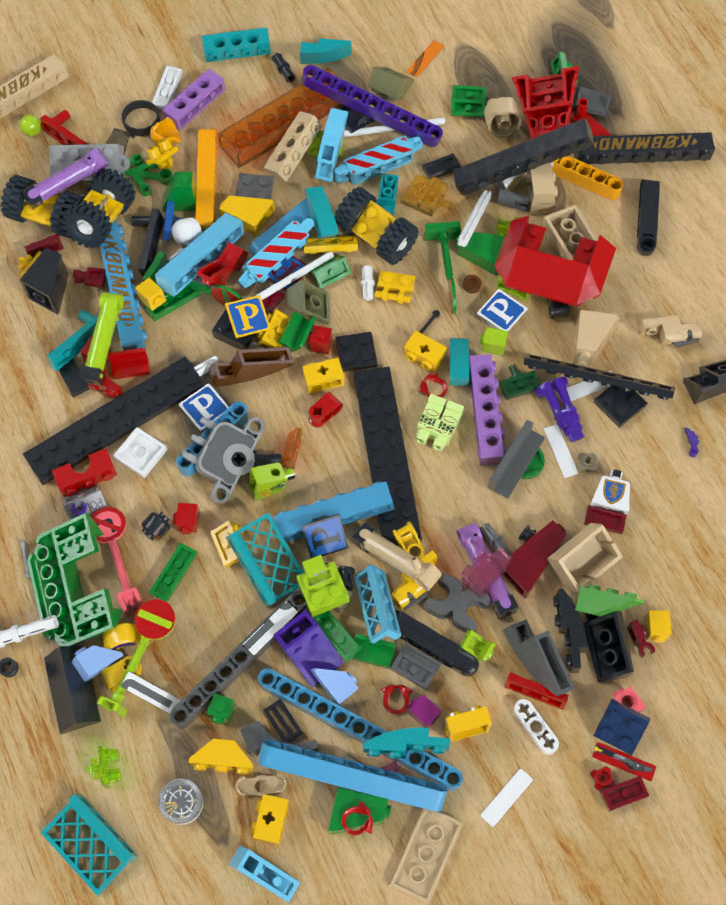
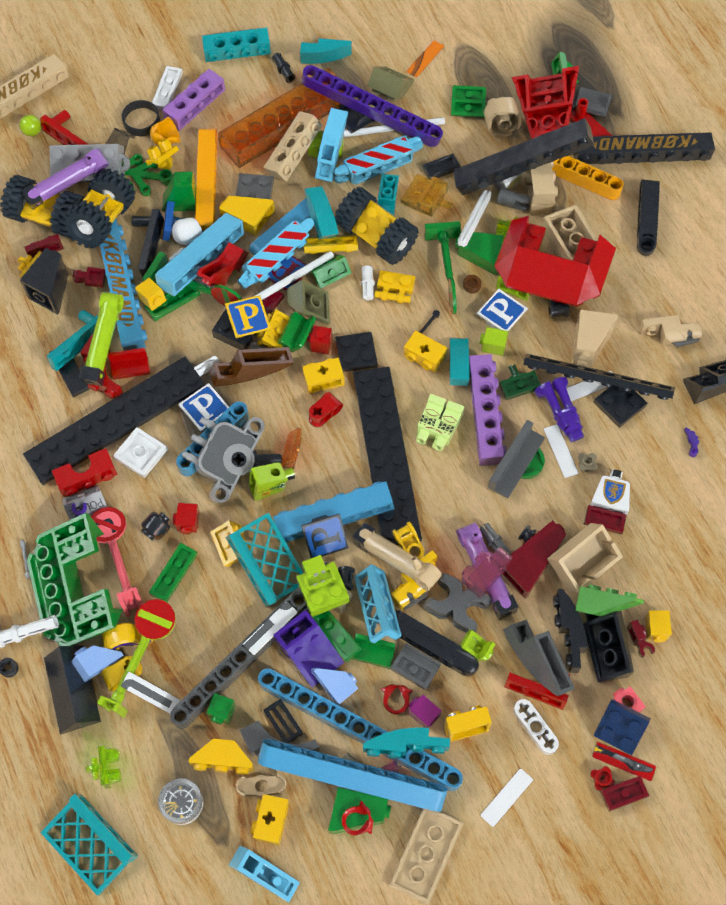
red piece [418,373,448,398] -> none

